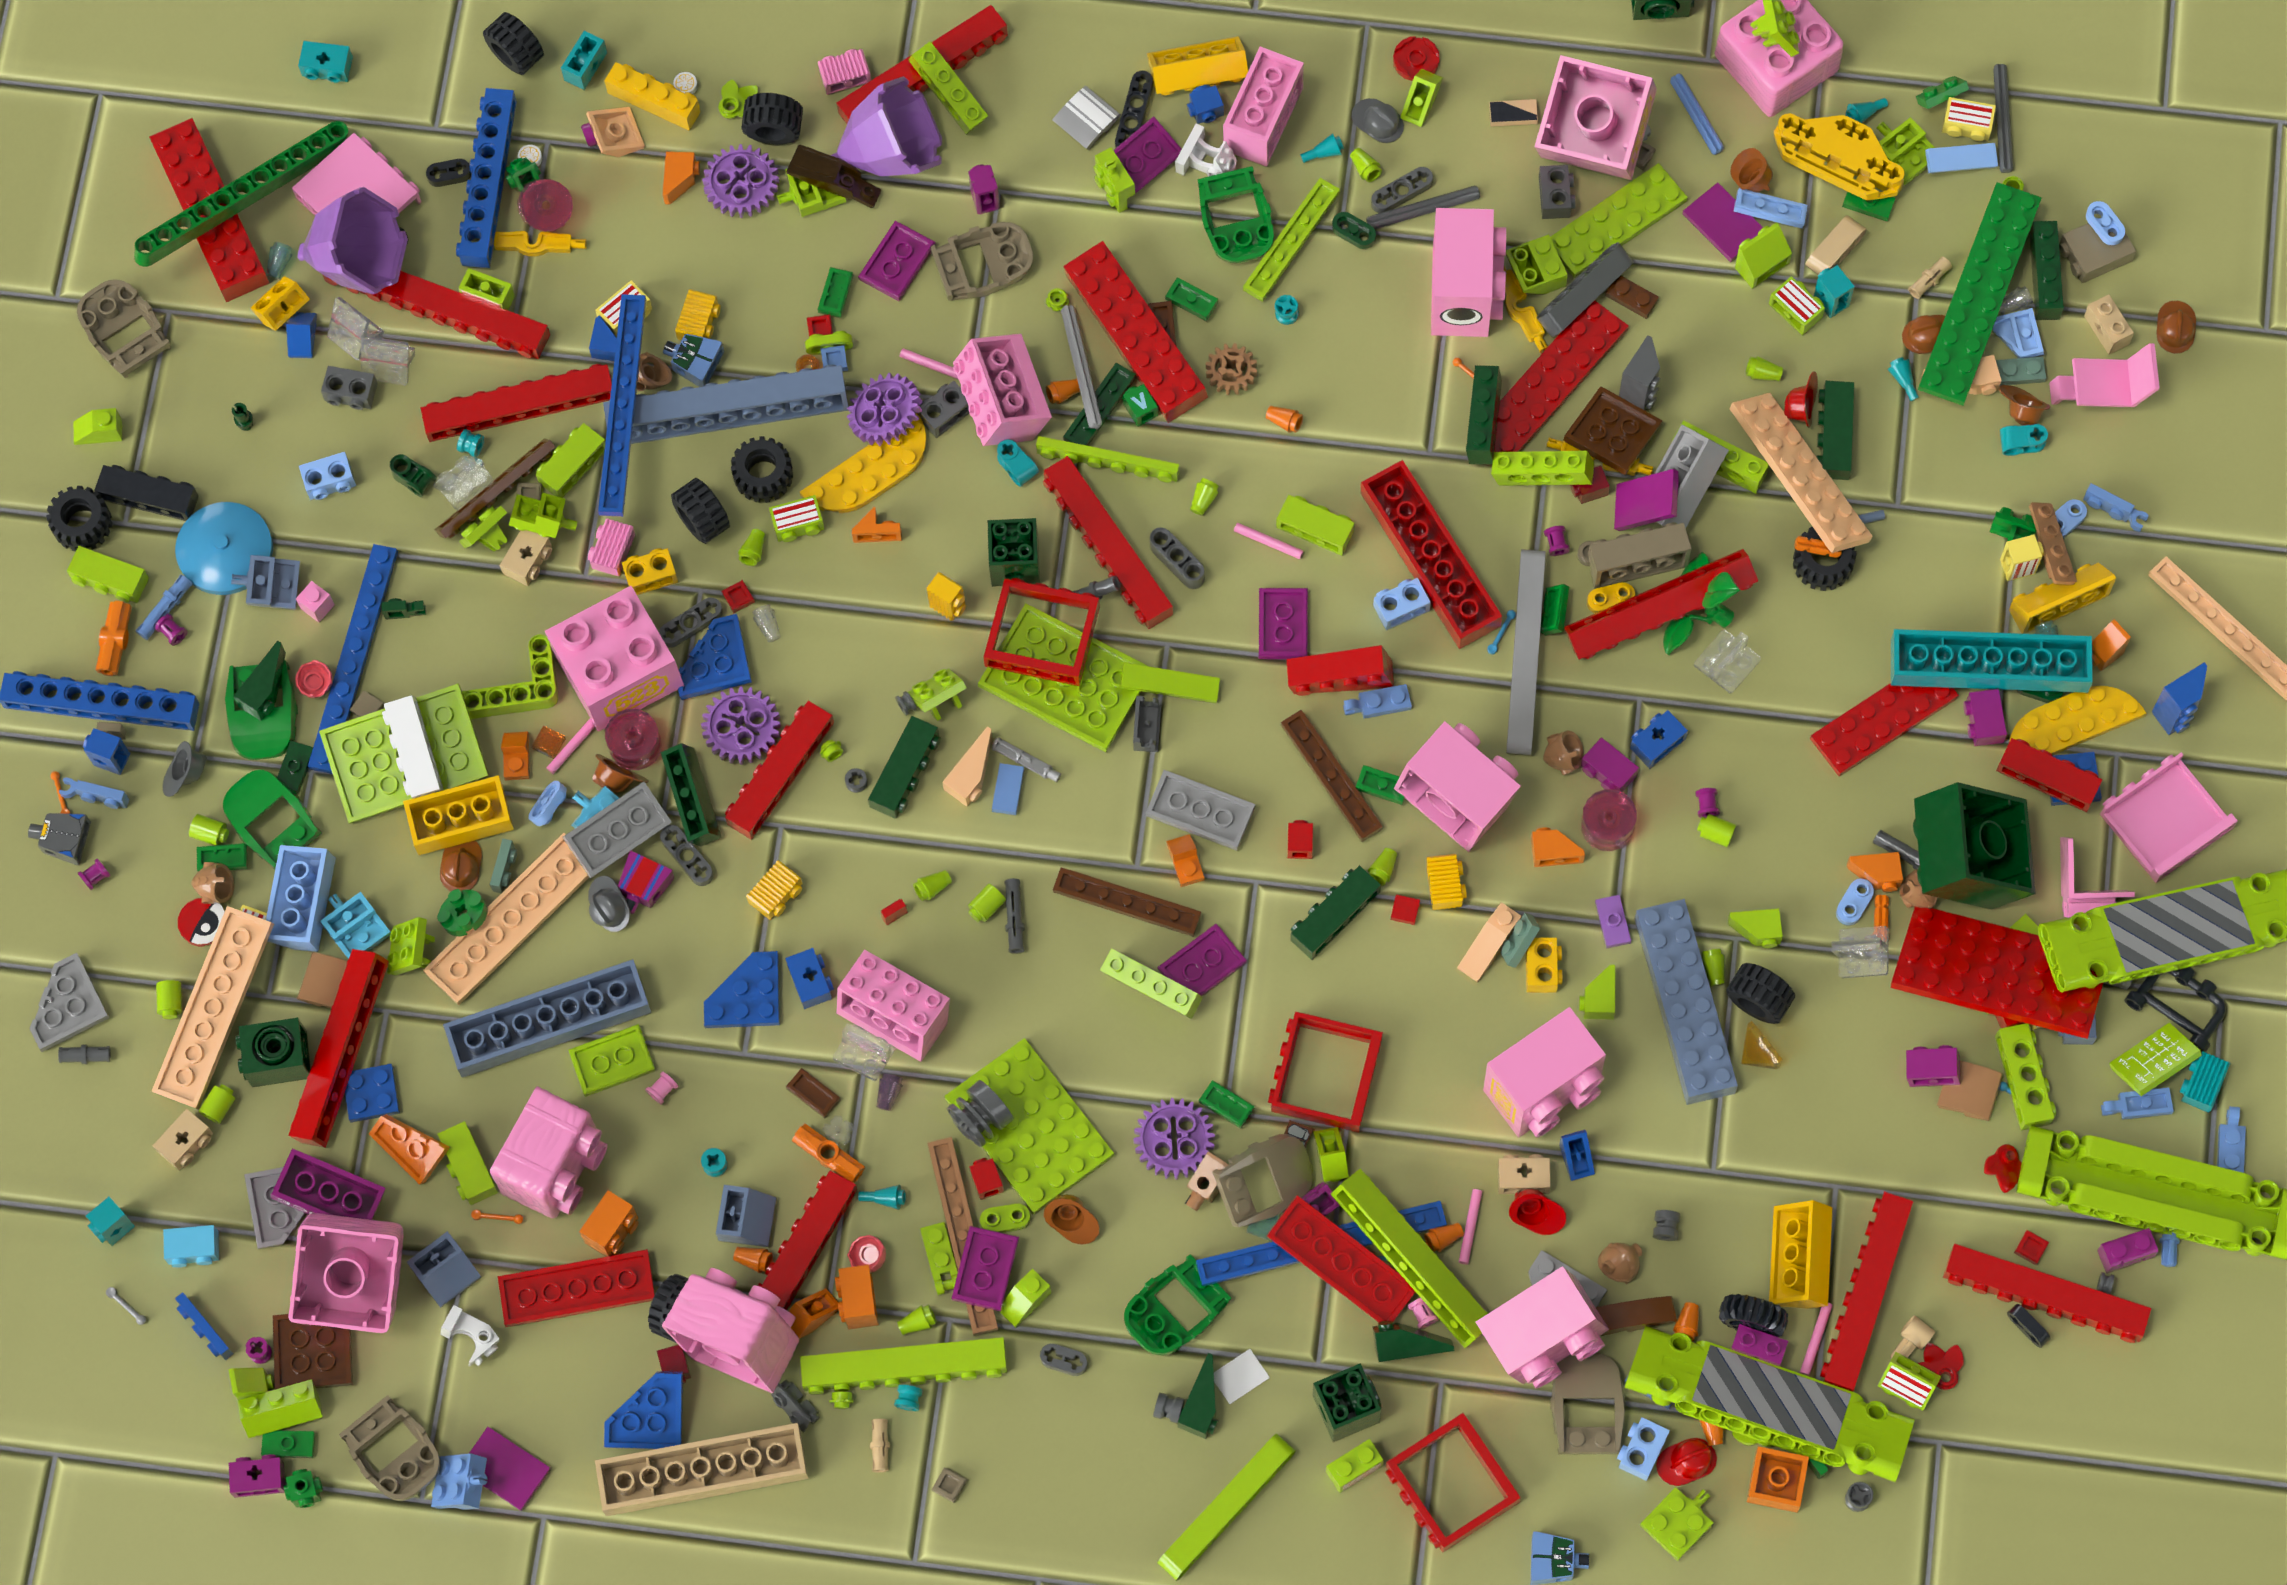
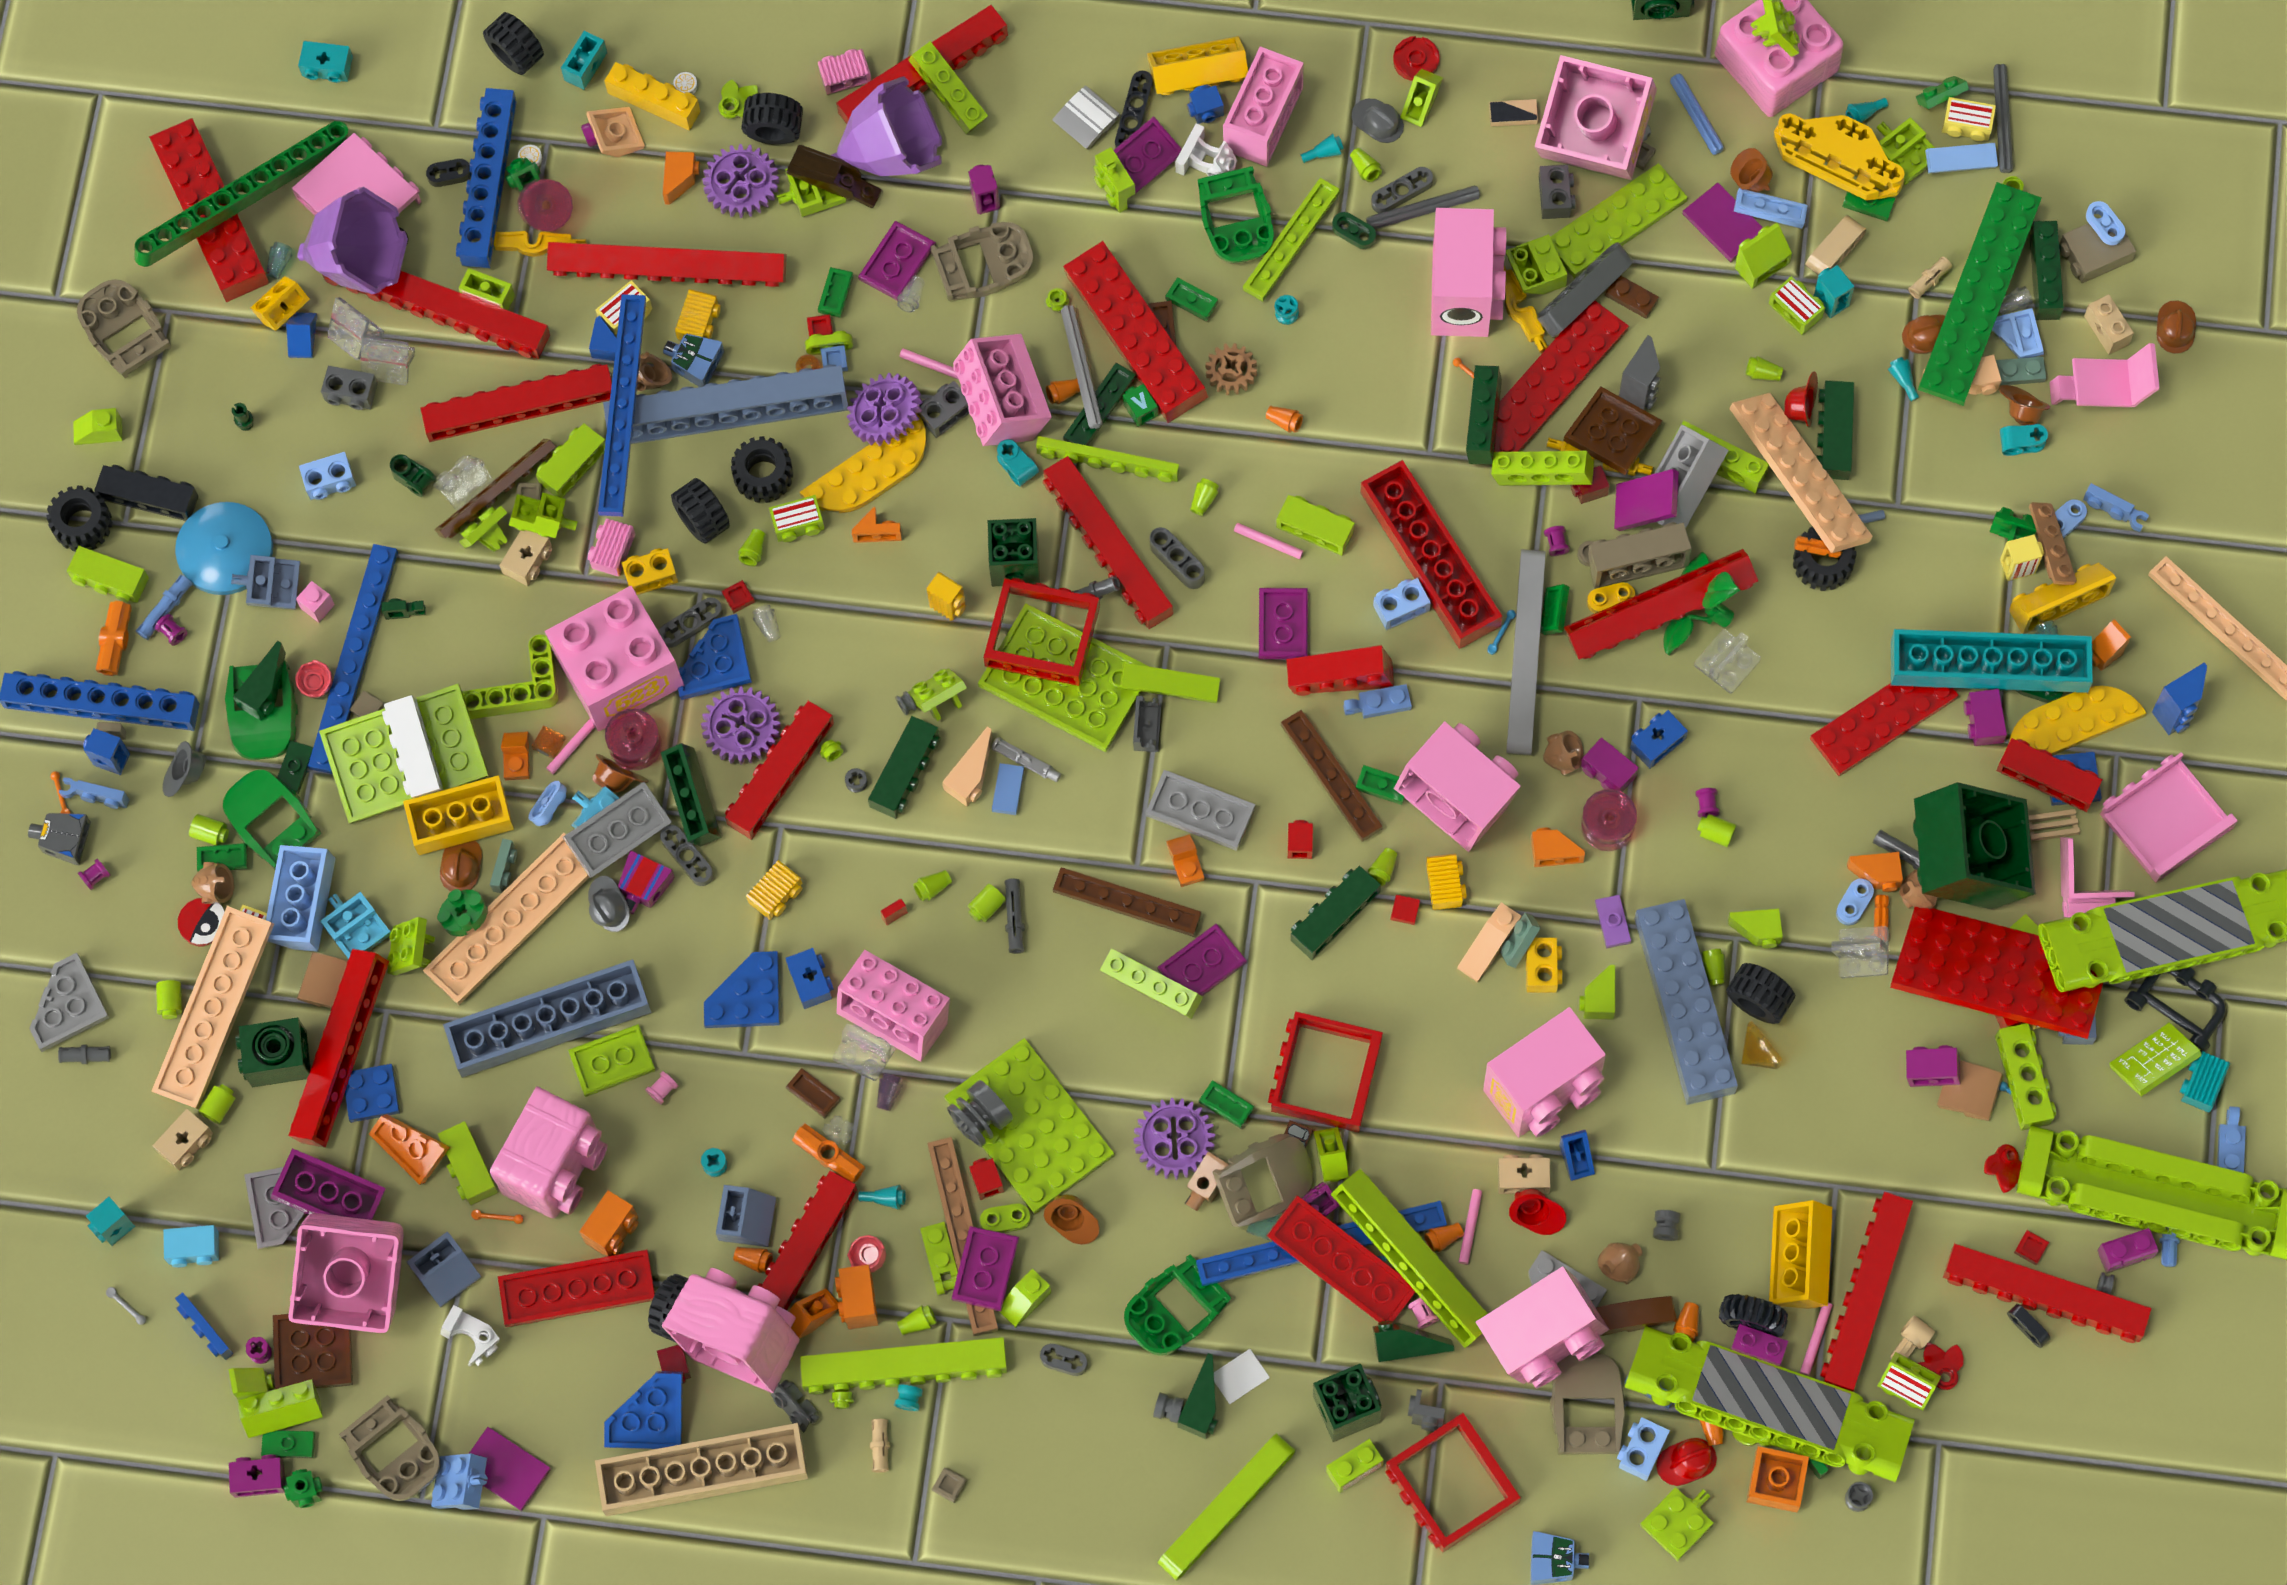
teal wheel [457,429,485,458] -> none
medium blue plate [2101,1088,2174,1120] -> none
none -> red brick [547,242,787,287]
none -> clear cone [897,276,925,313]
none -> dark grey bracket [1408,1389,1445,1432]
none -> tan tile [2028,809,2080,842]

